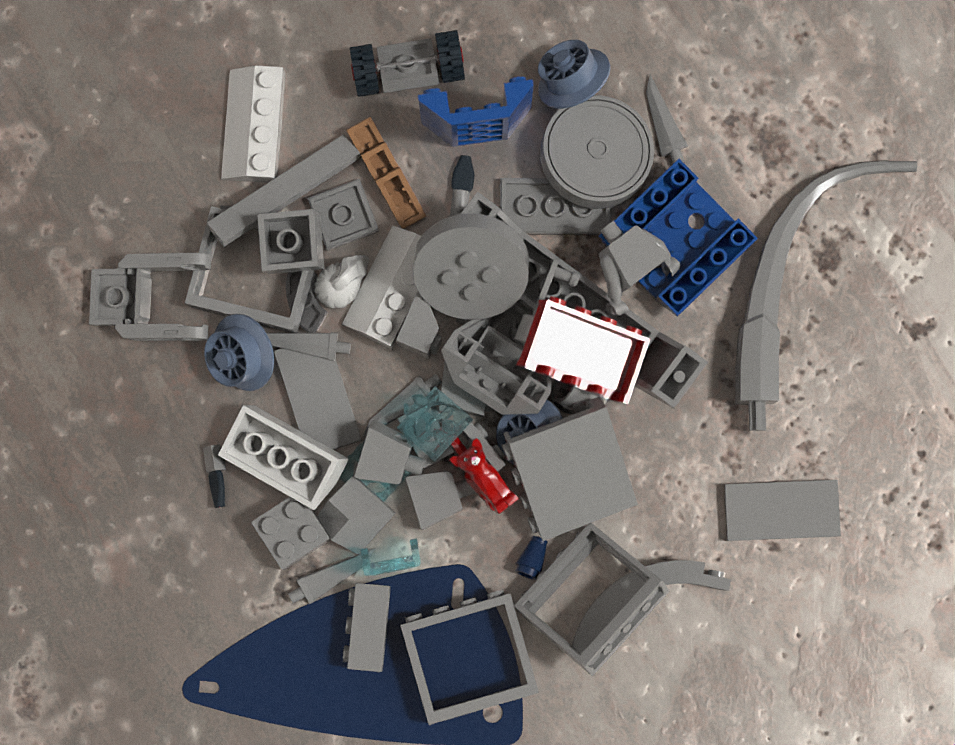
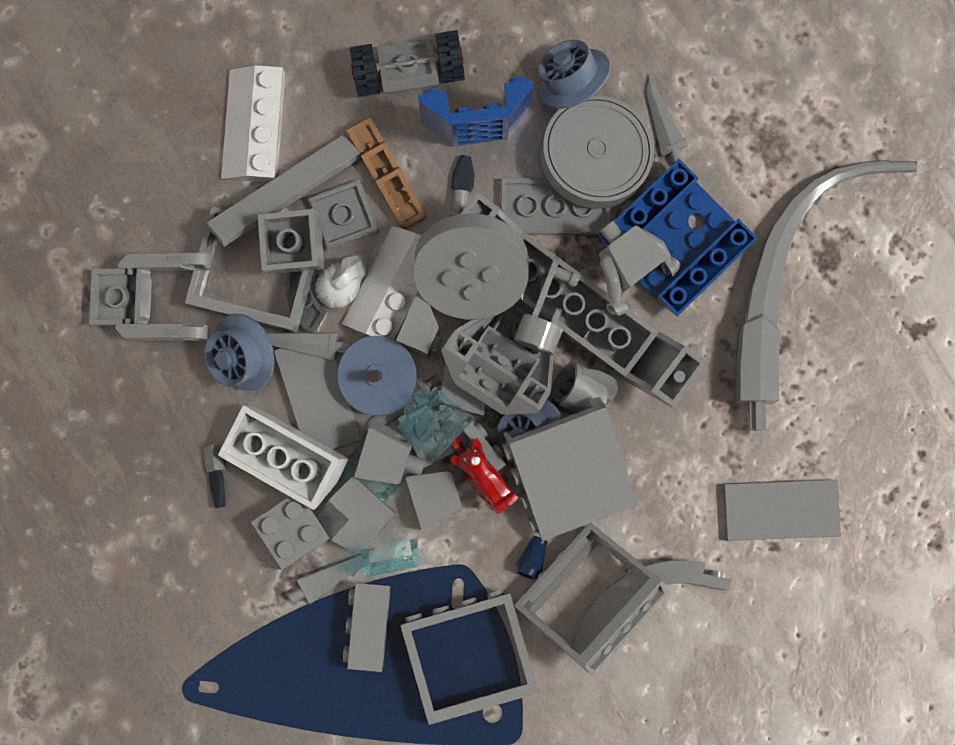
window [516,296,650,404] -> none
none -> sand blue piece [337,336,417,415]

